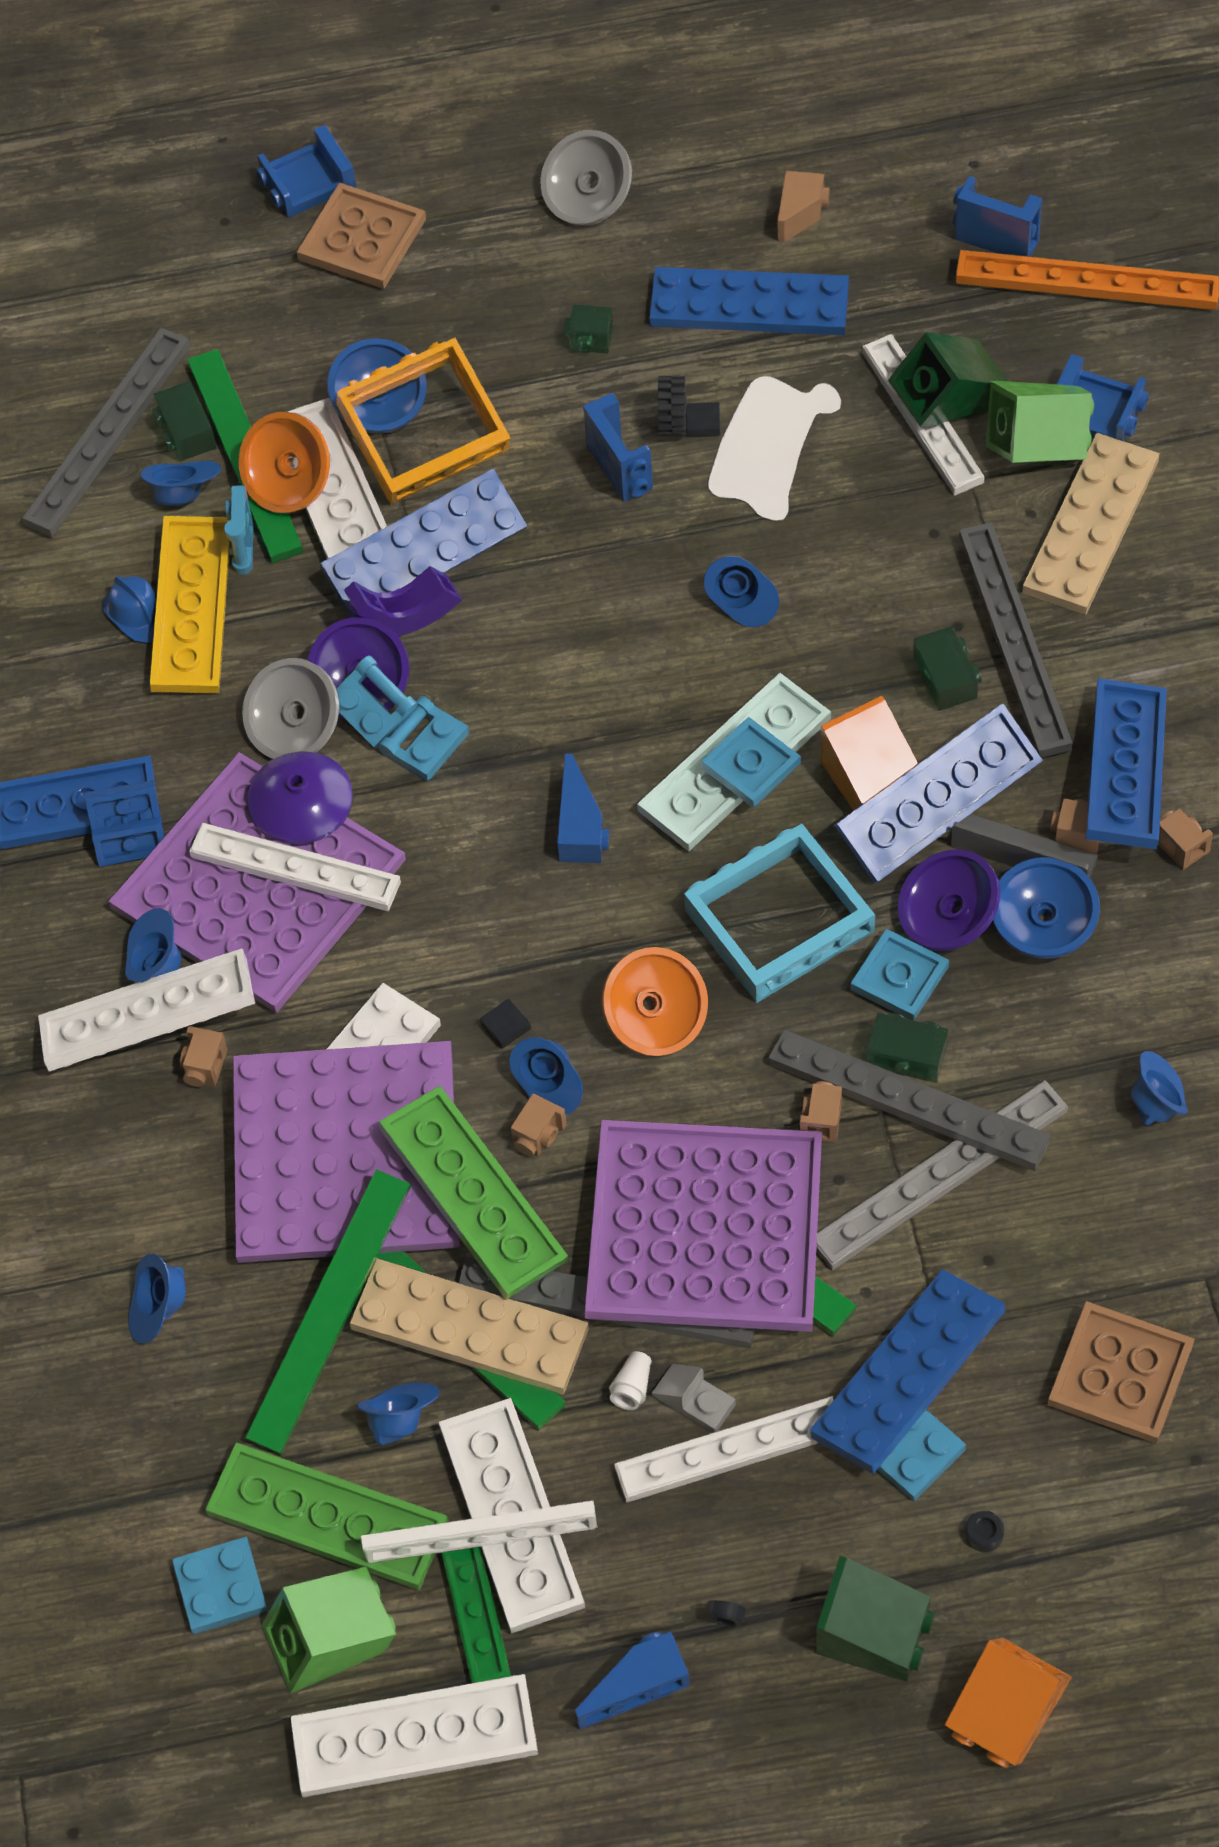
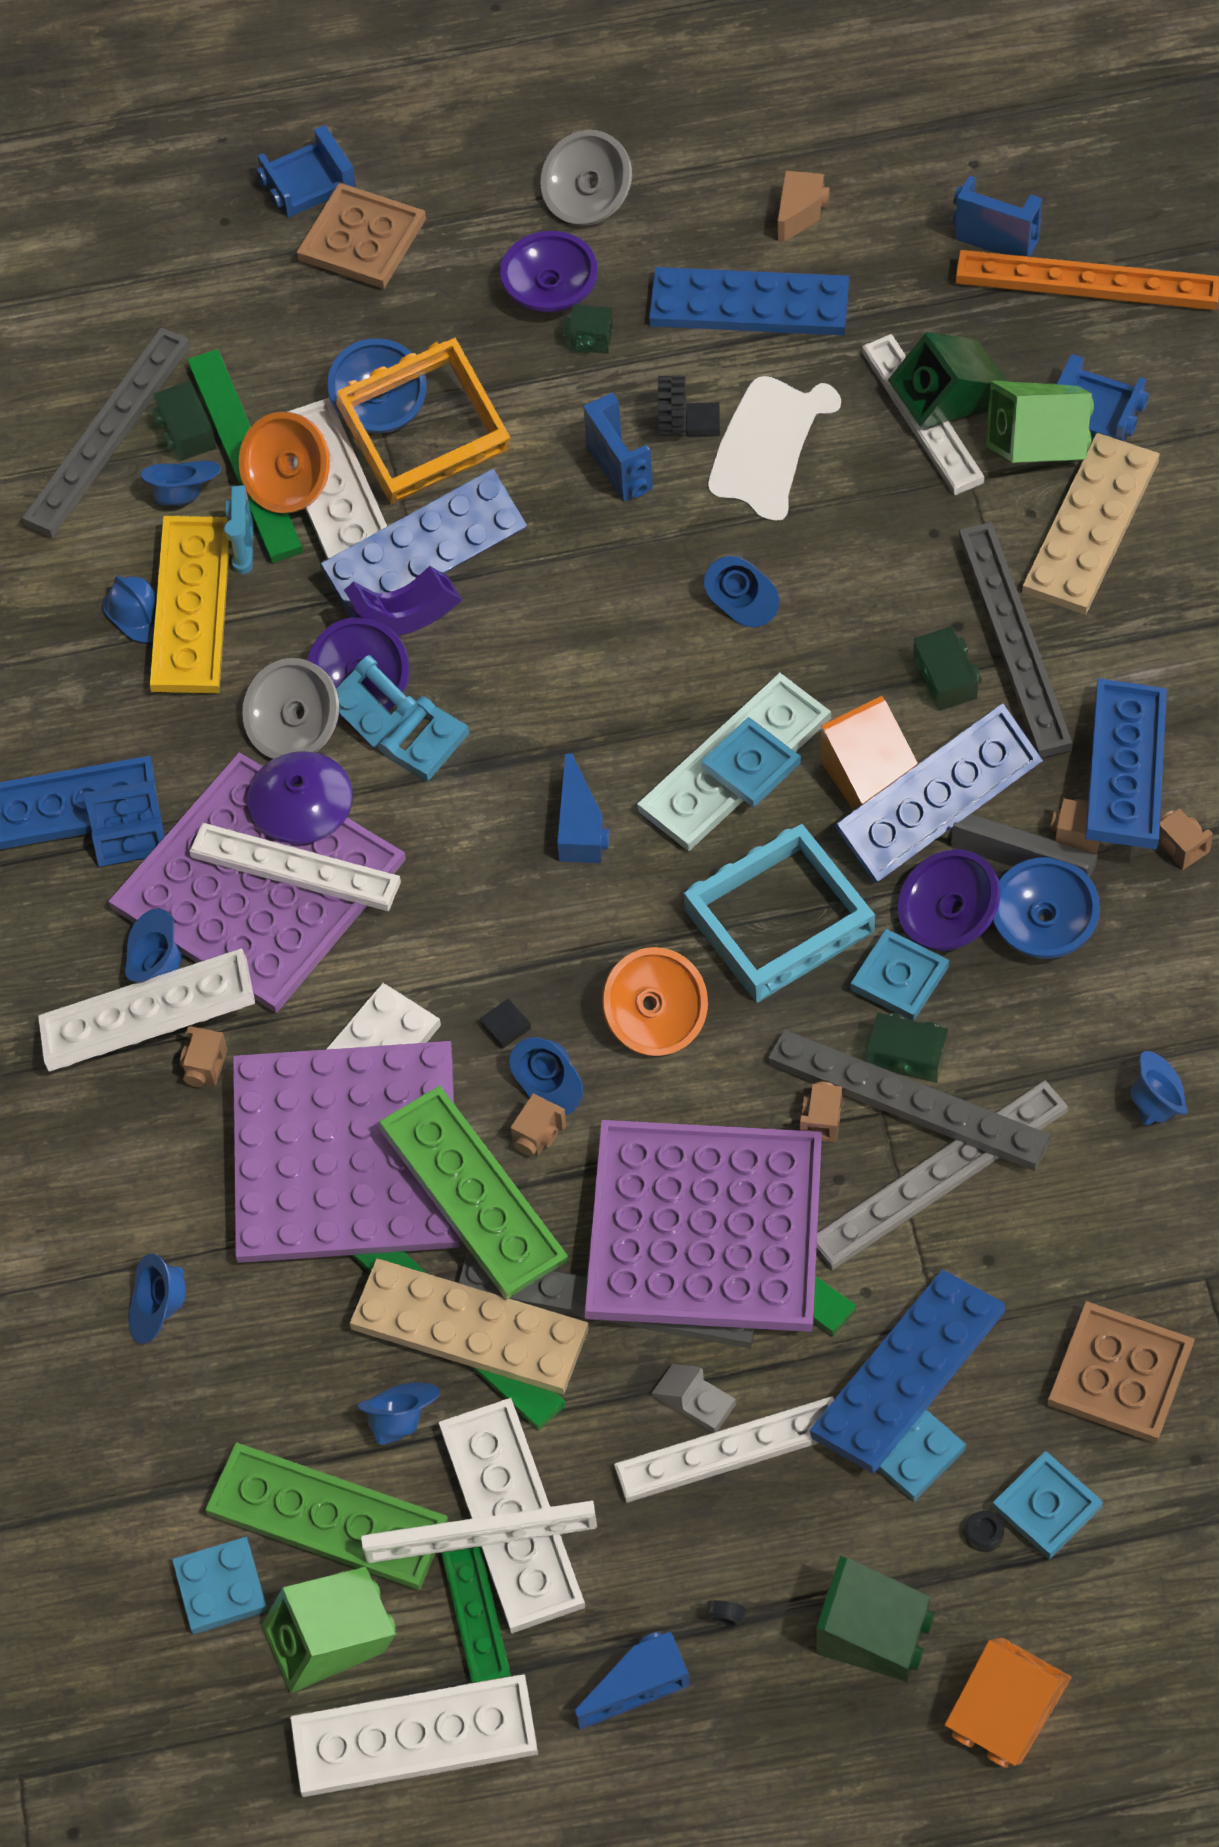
green tile [246,1169,411,1455] -> none
white cone [609,1351,652,1410] -> none
none -> dark purple dish [500,231,598,312]
none -> dark azure plate [992,1451,1103,1560]

